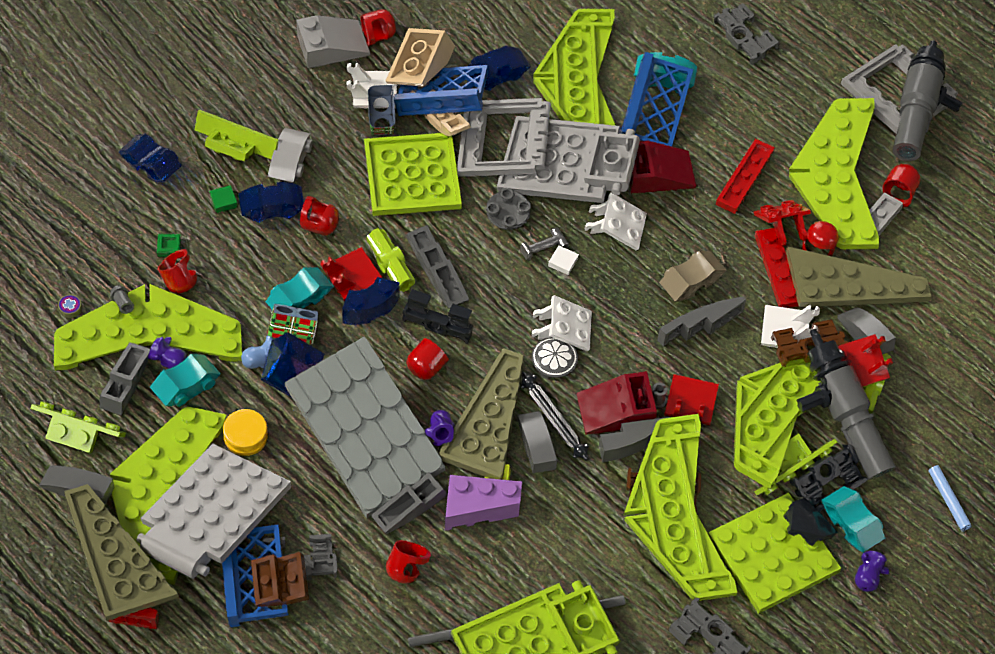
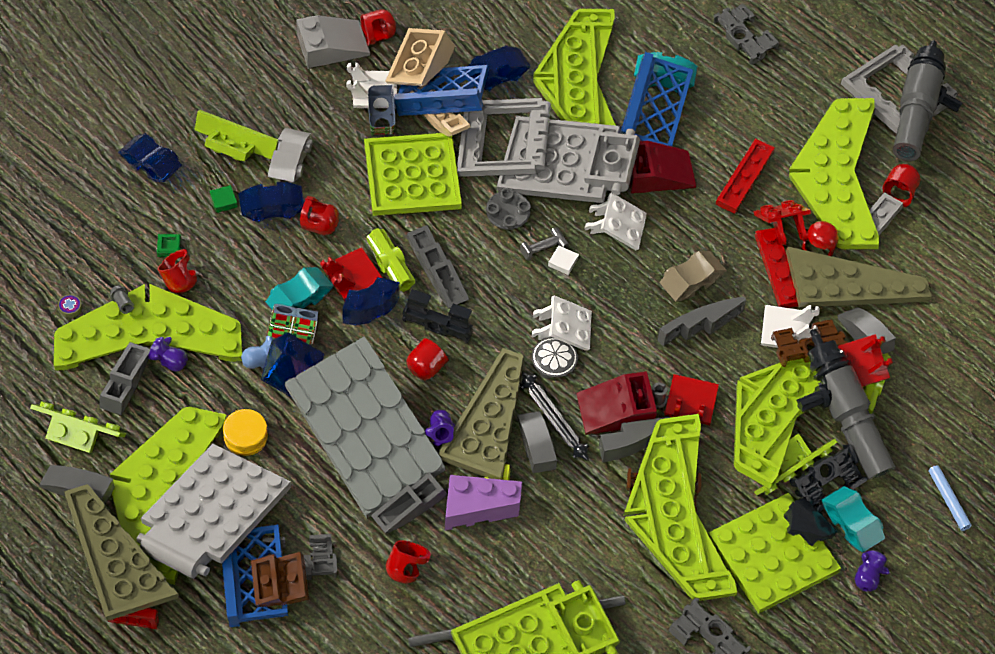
teal brick [150,354,220,407] -> none

